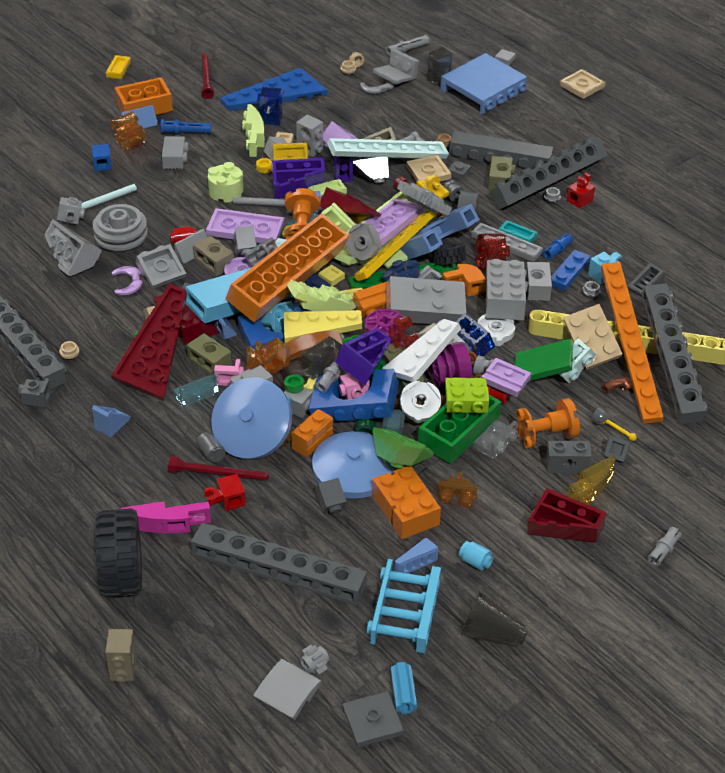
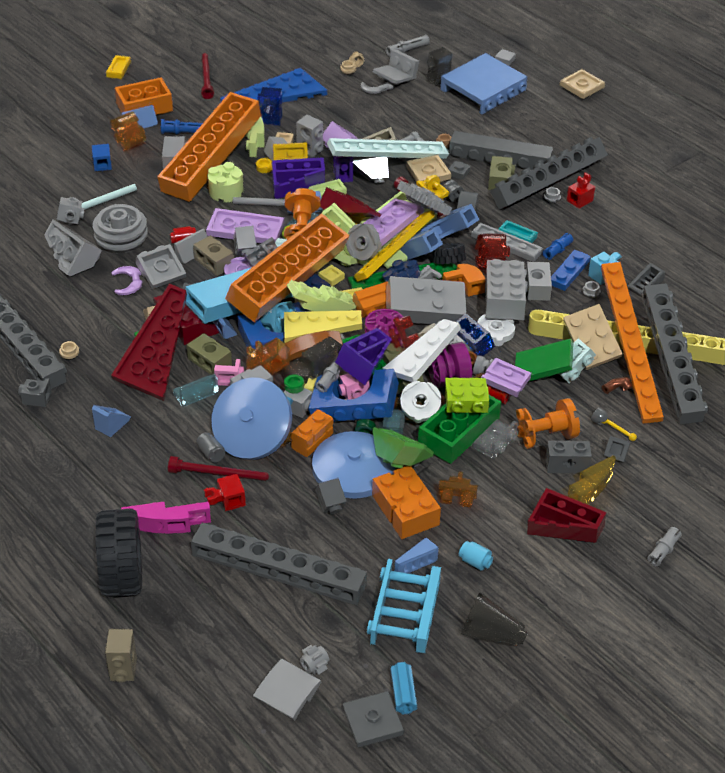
none -> orange brick [157,92,261,202]

